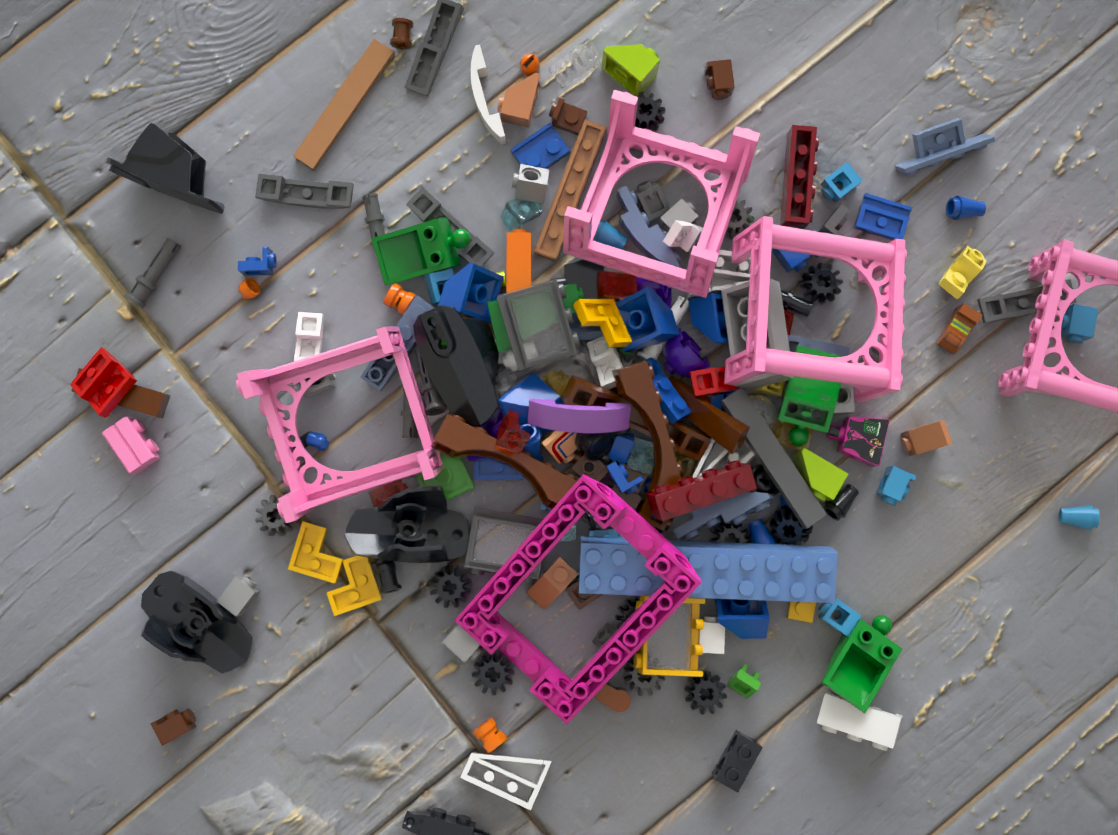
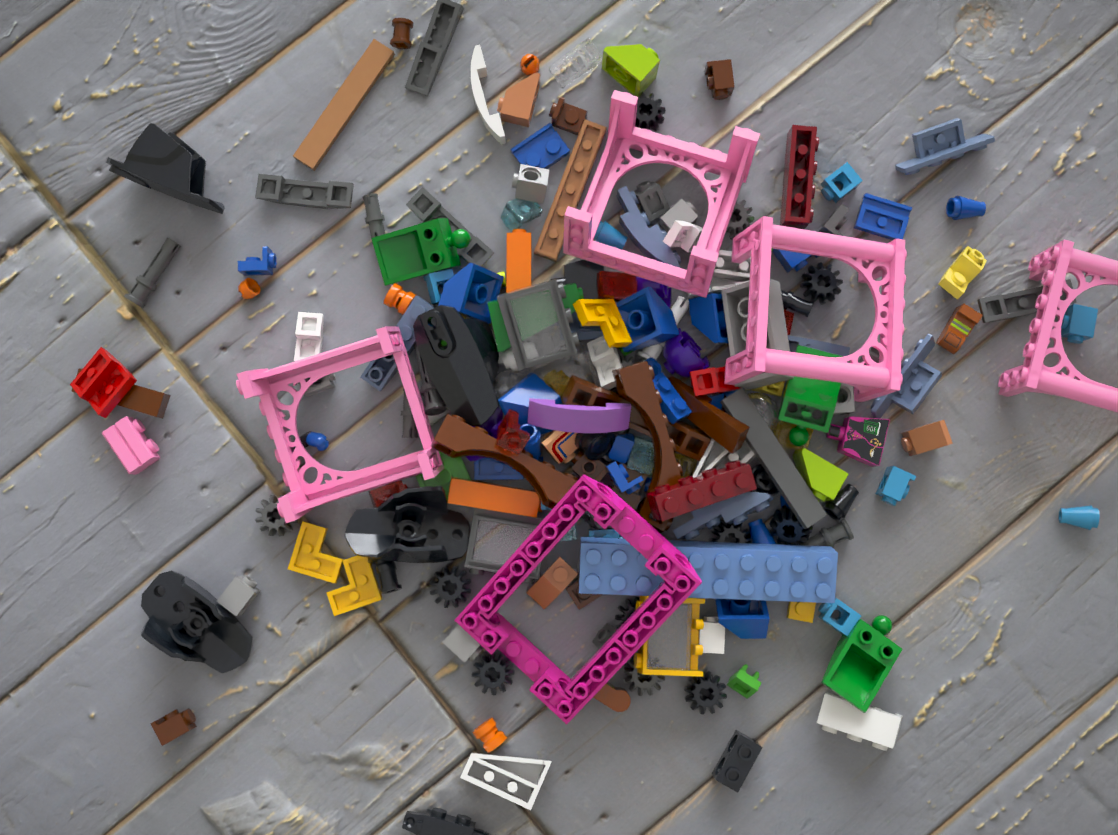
none -> orange brick [447,477,542,518]
none -> dark grey pin [794,519,854,548]
none -> sand blue bracket [871,333,942,419]

